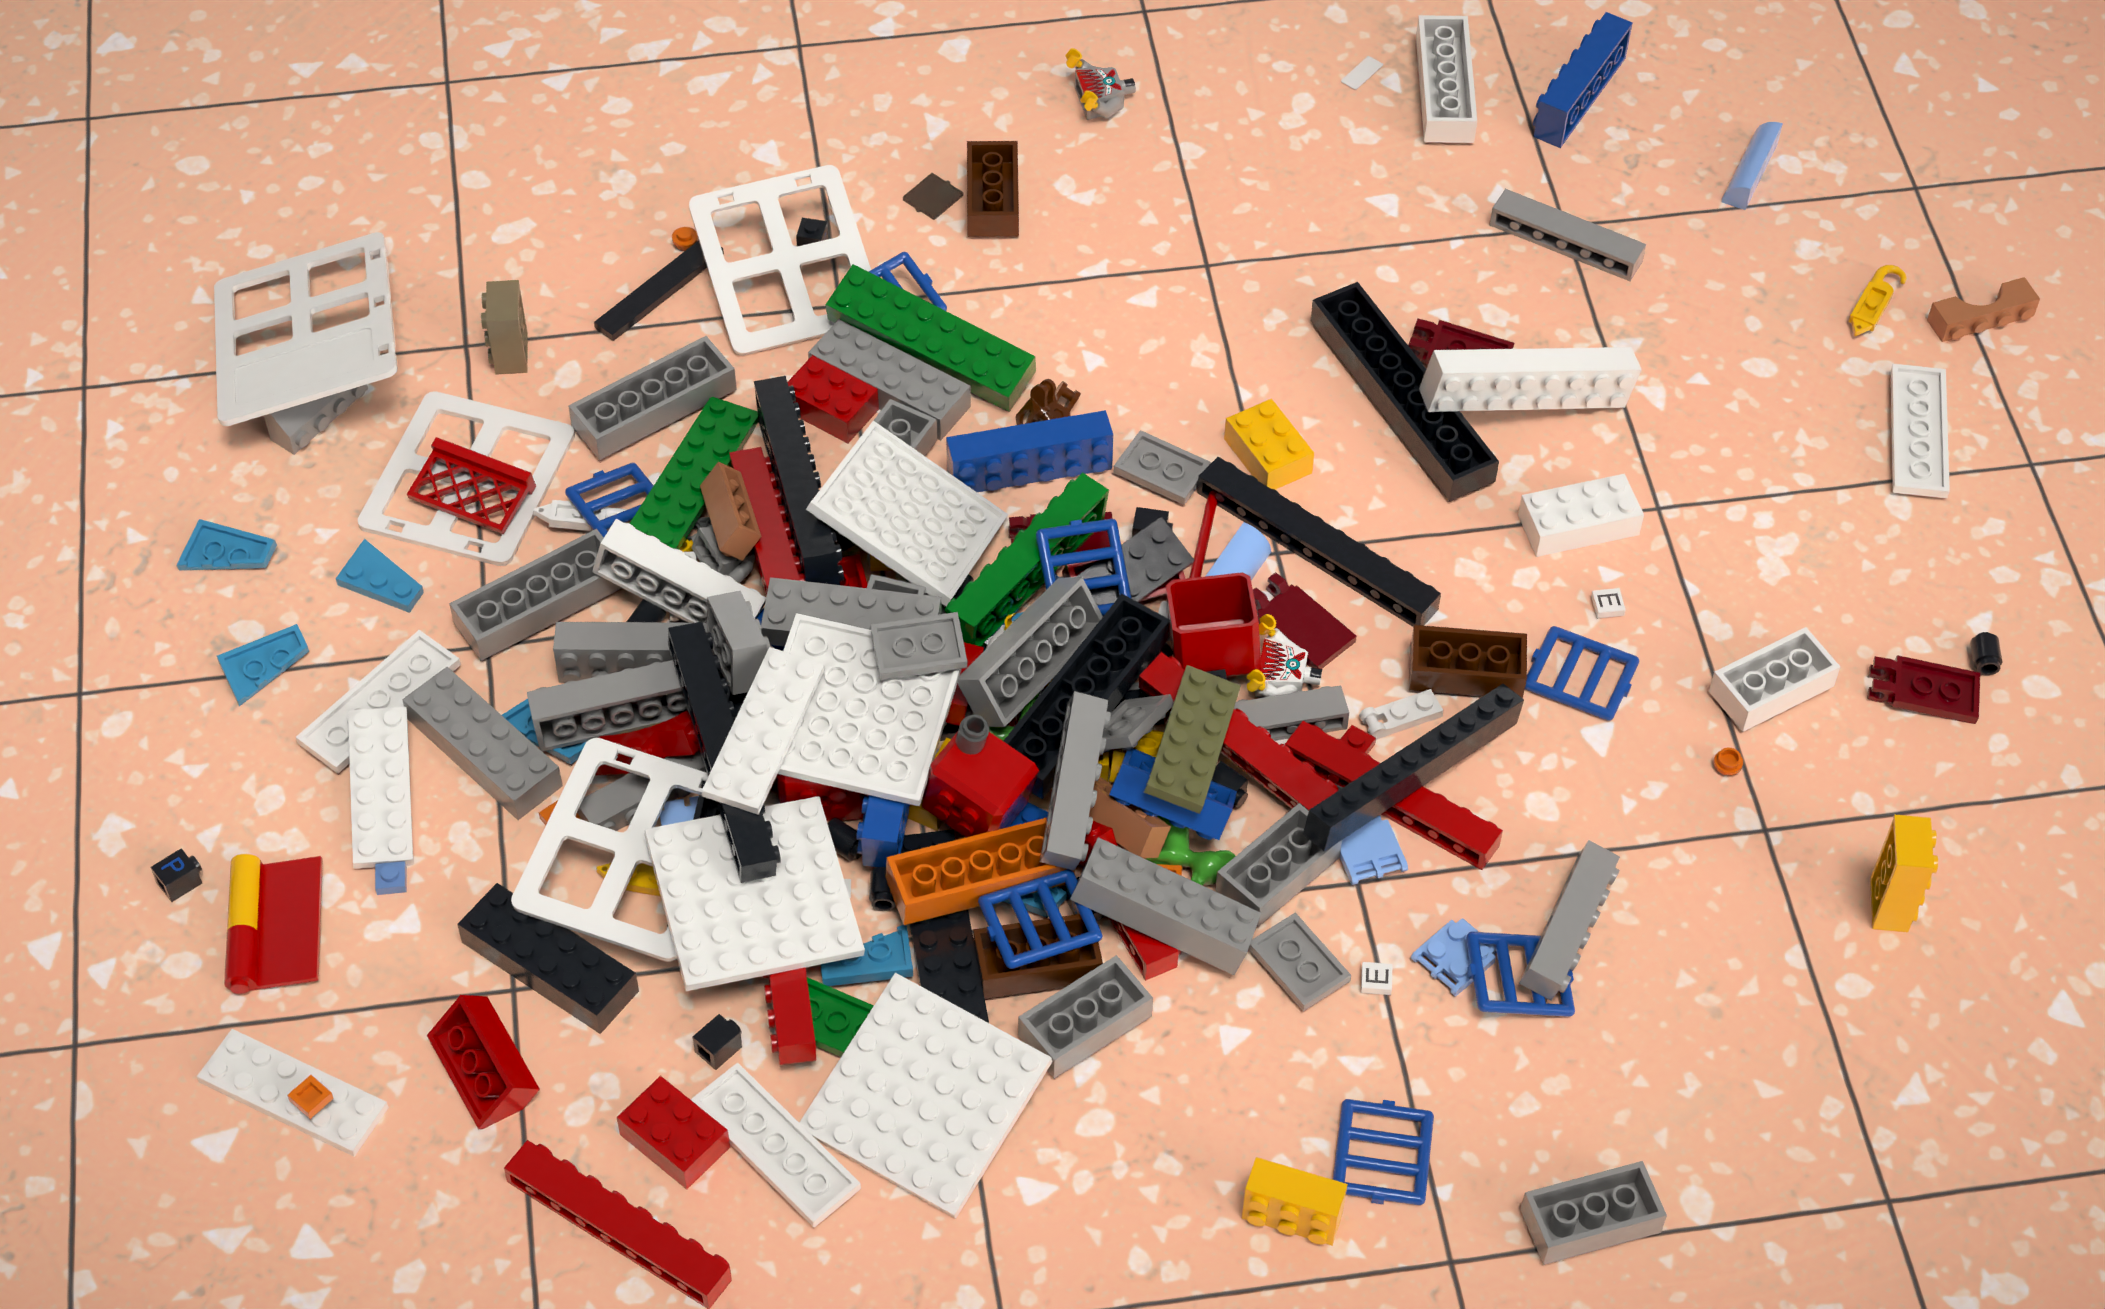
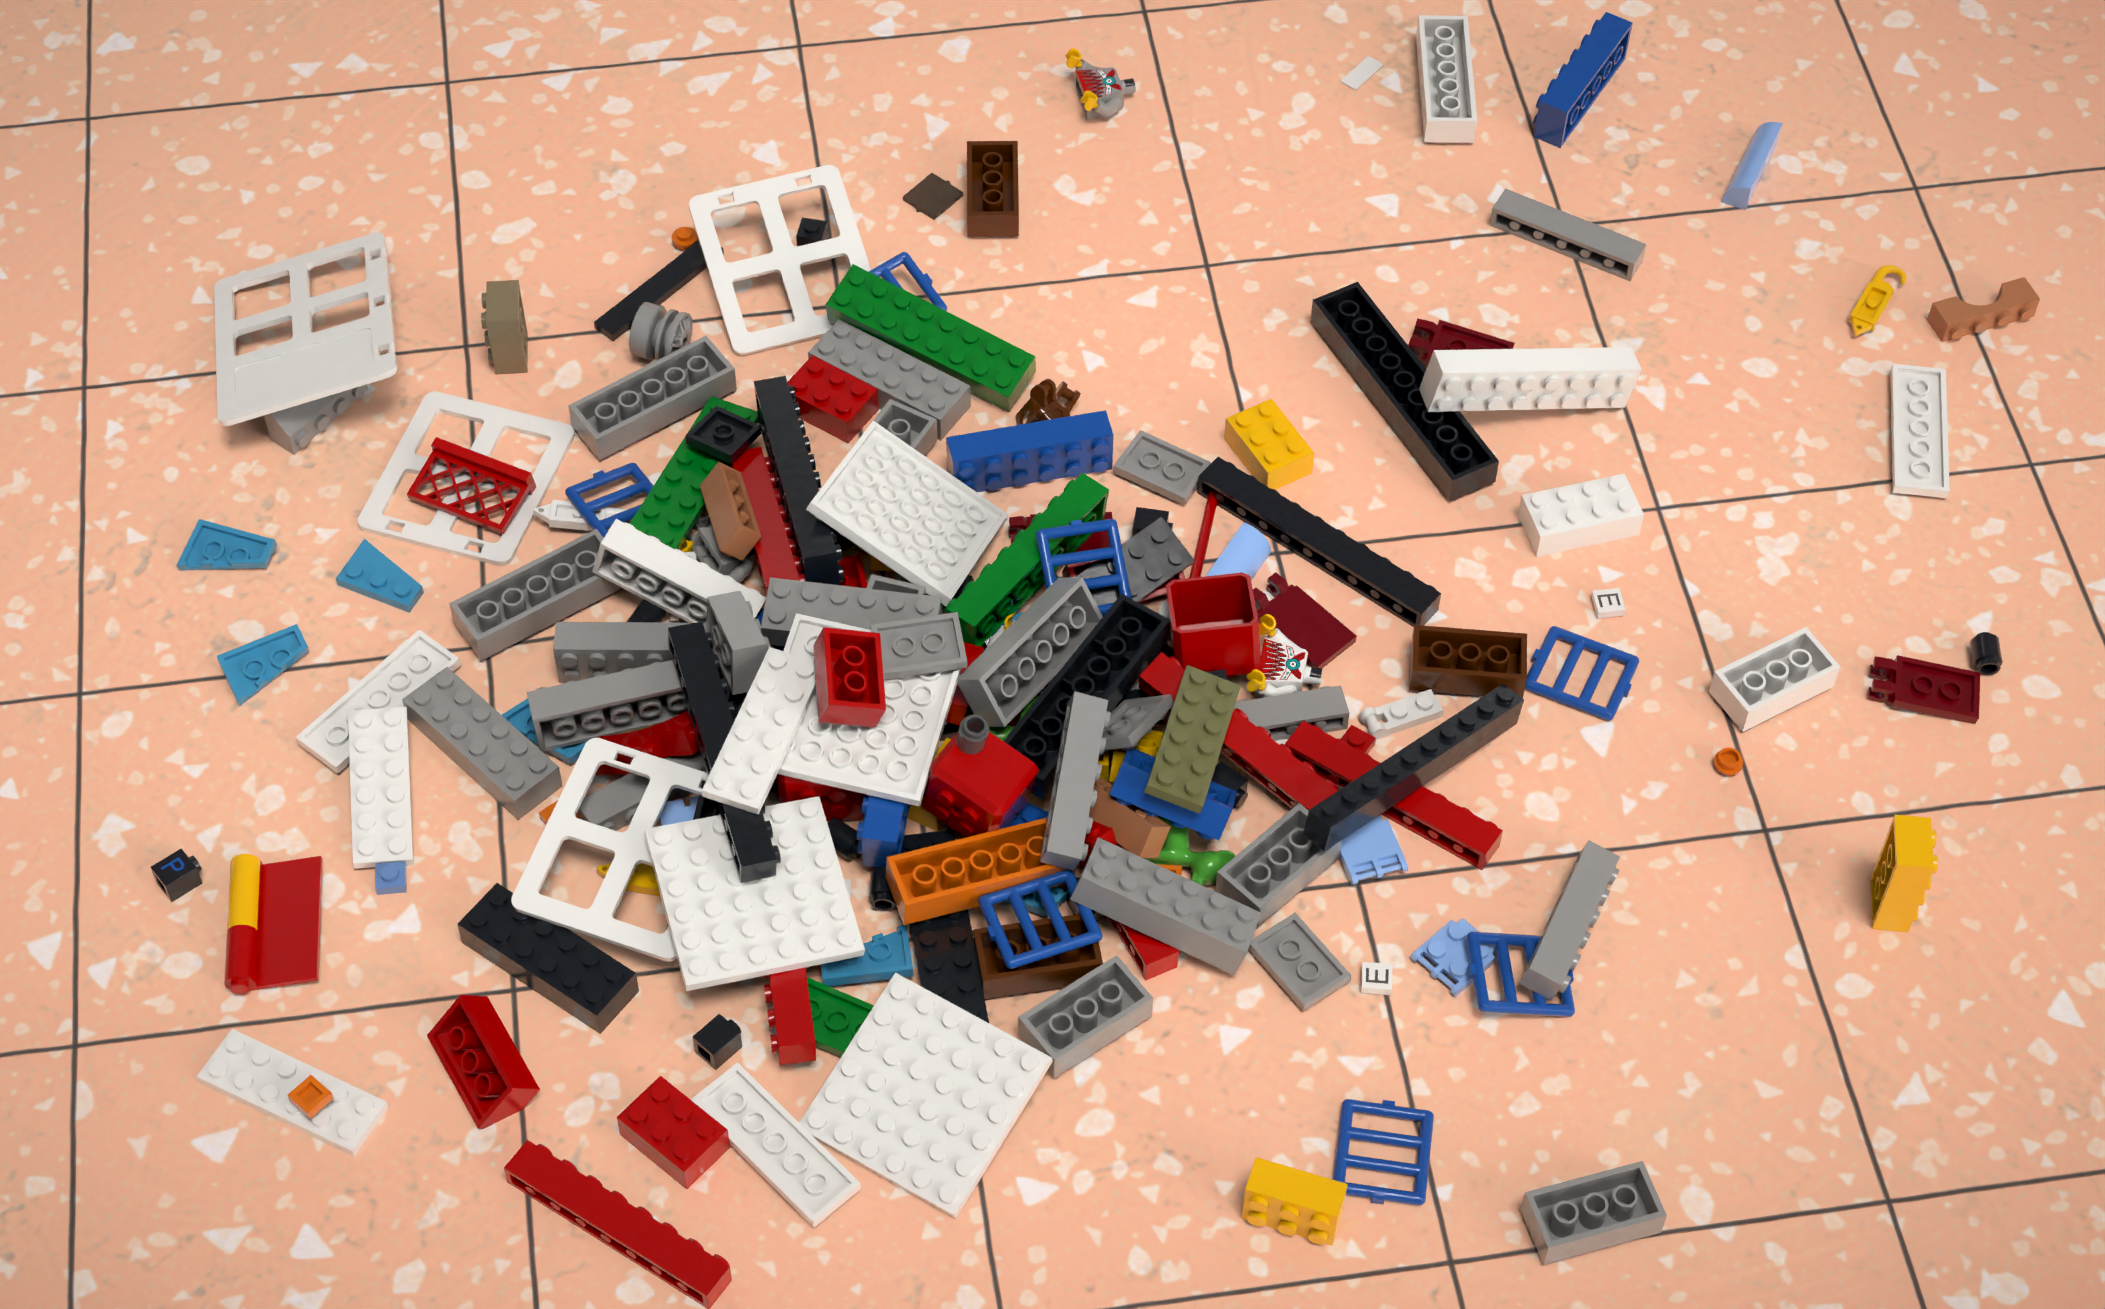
none -> light grey wheel [629,302,693,360]
none -> black plate [685,406,761,464]
none -> red brick [813,627,886,727]

